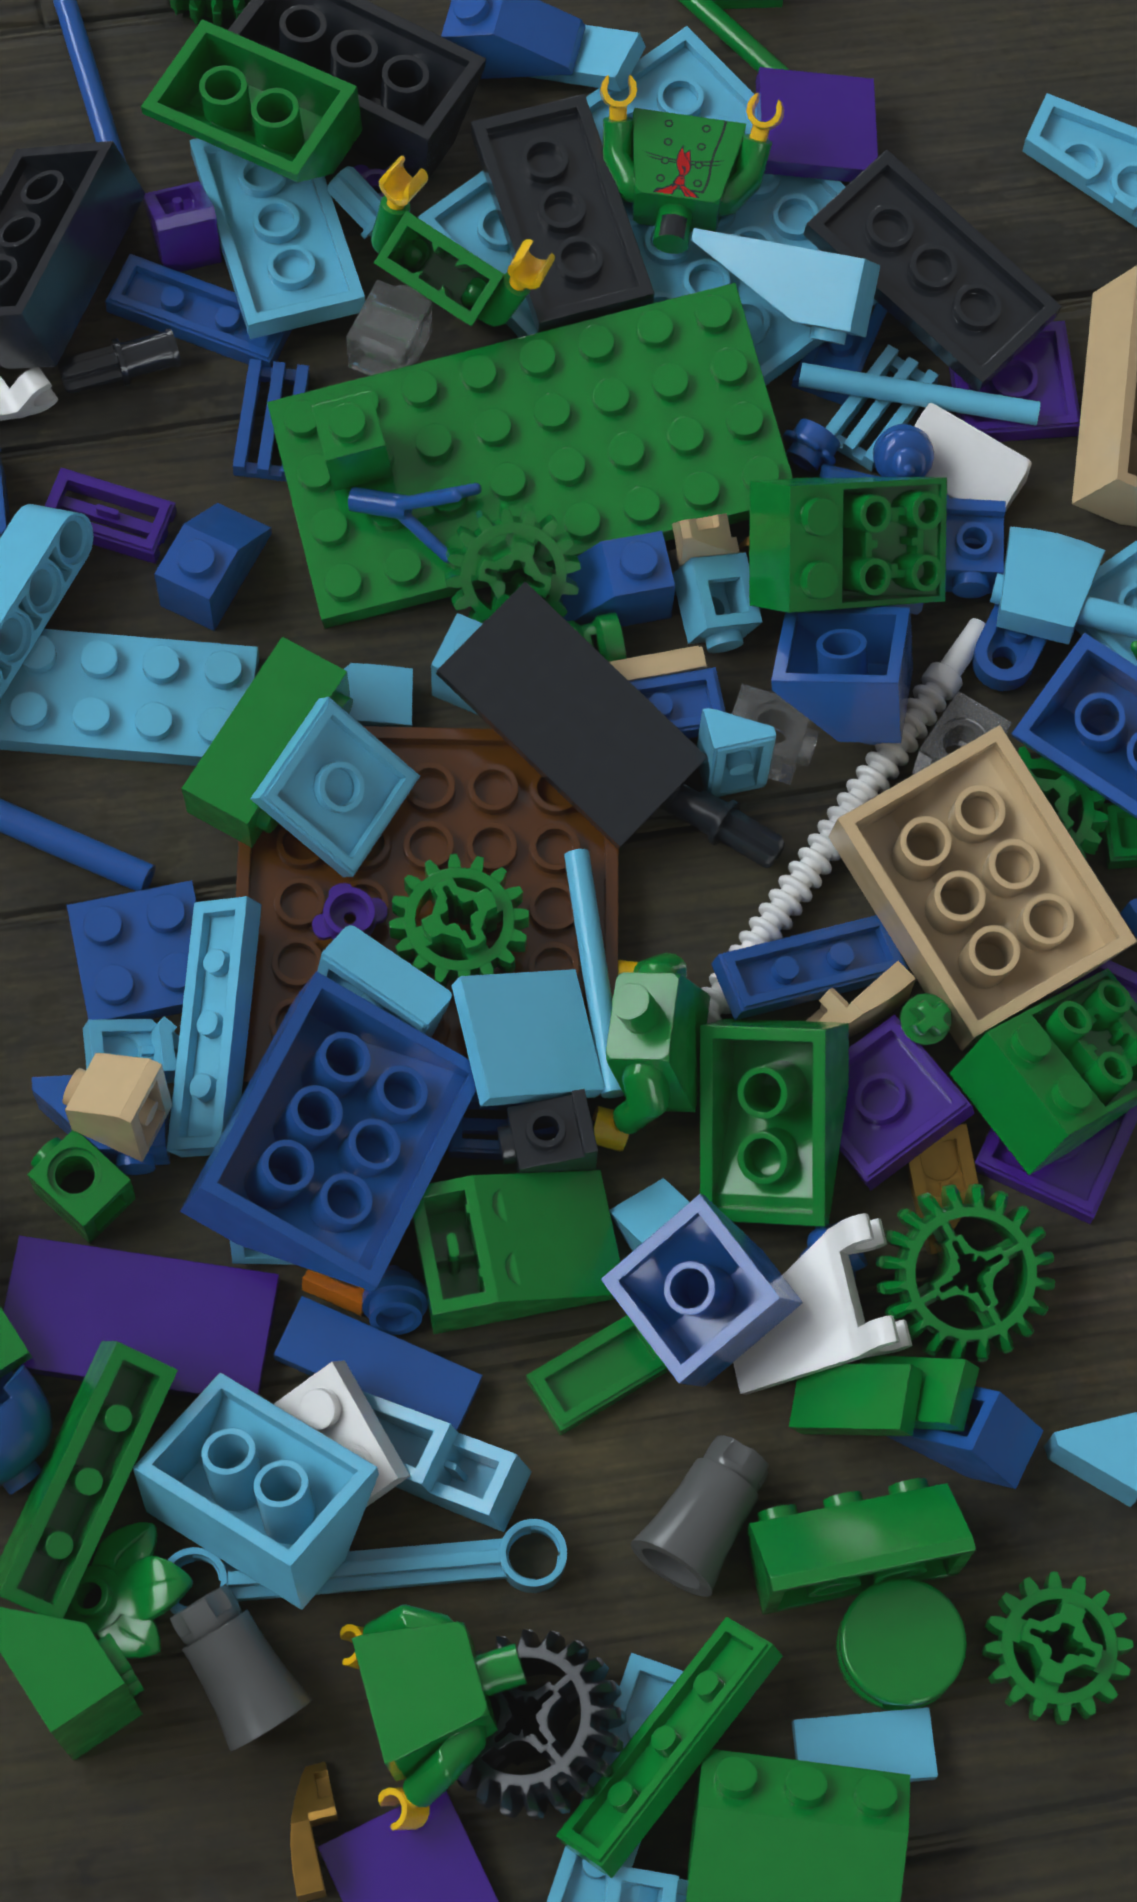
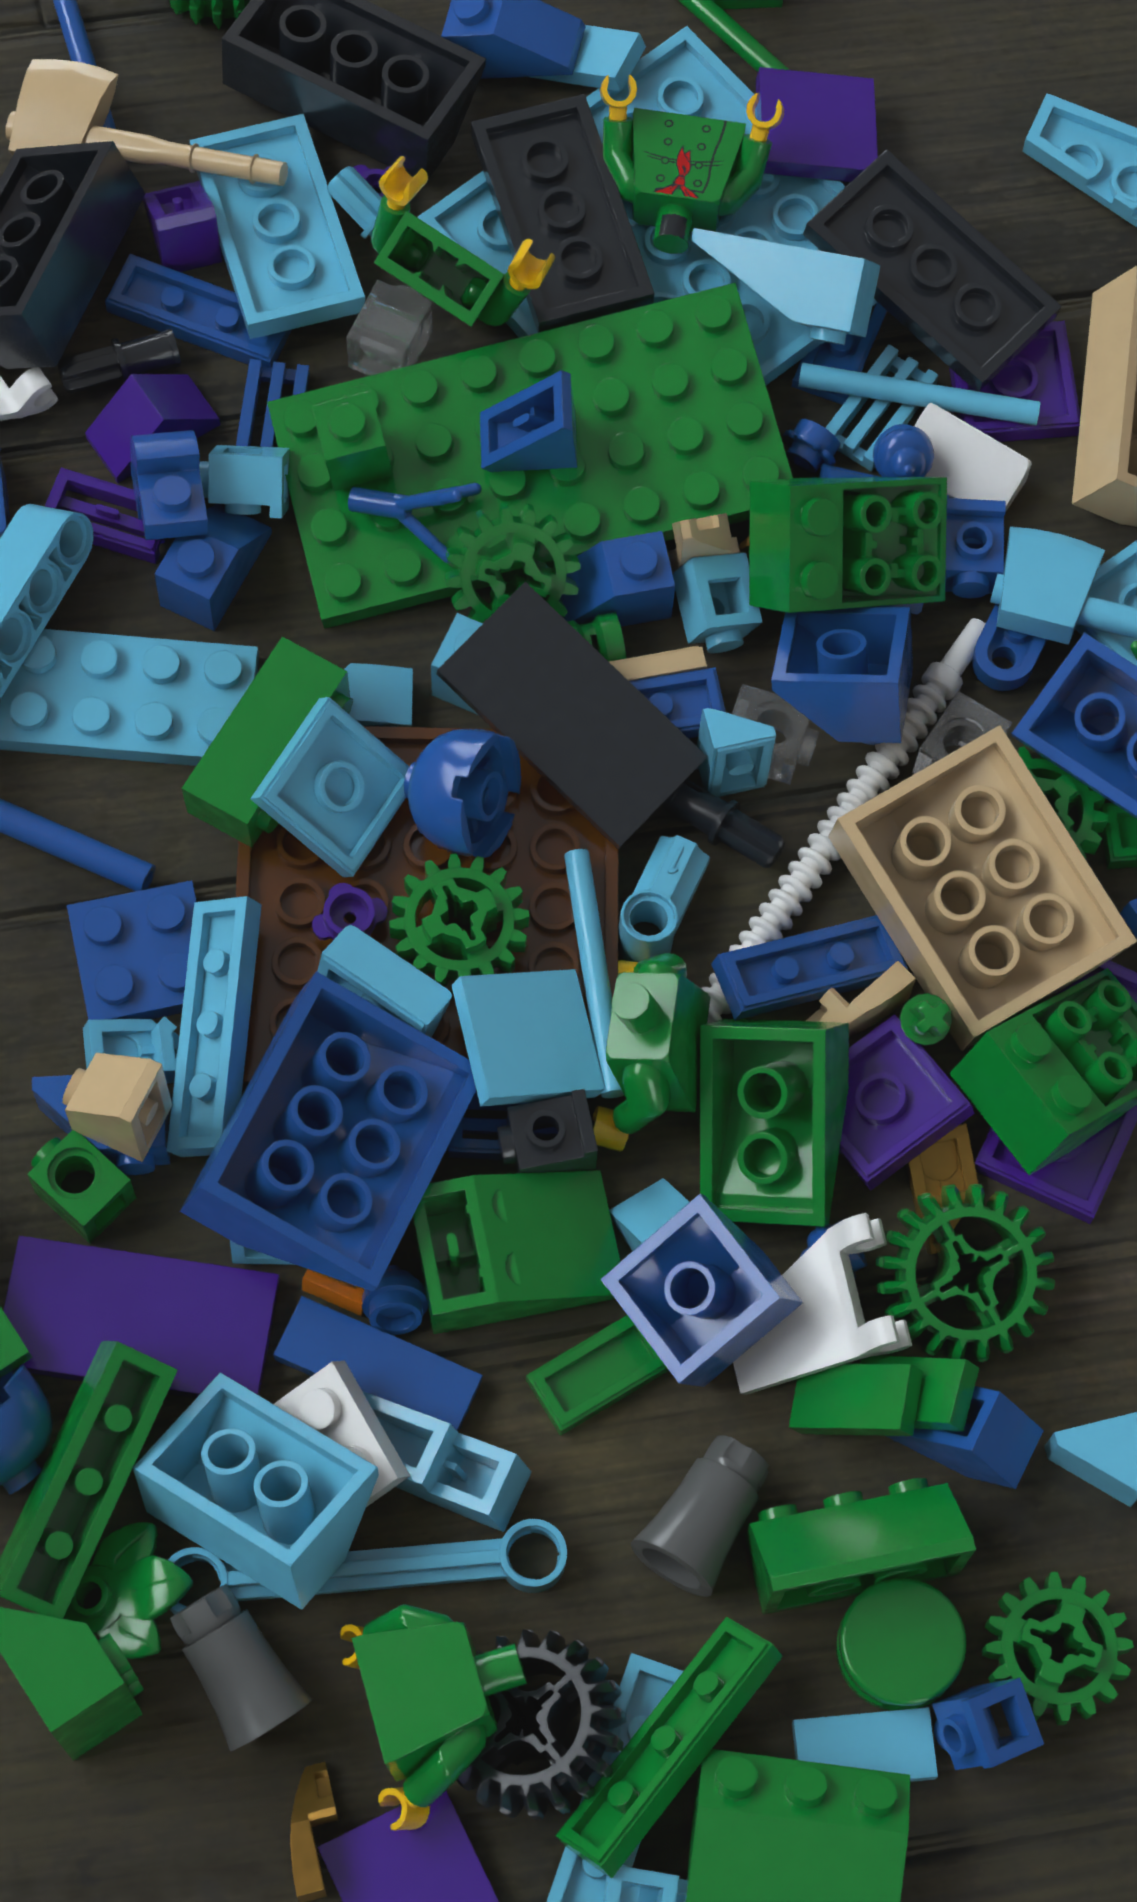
green slope [141,19,363,182] -> none
none -> tan piece [6,59,288,186]
none -> dark purple slope [85,374,221,483]
none -> blue brick [130,430,208,540]
none -> medium azure brick [199,445,290,518]
none -> blue cylinder [404,729,521,858]
none -> blue slope [480,370,577,472]
none -> medium azure piece [618,835,710,962]
none -> blue brick [932,1678,1044,1770]

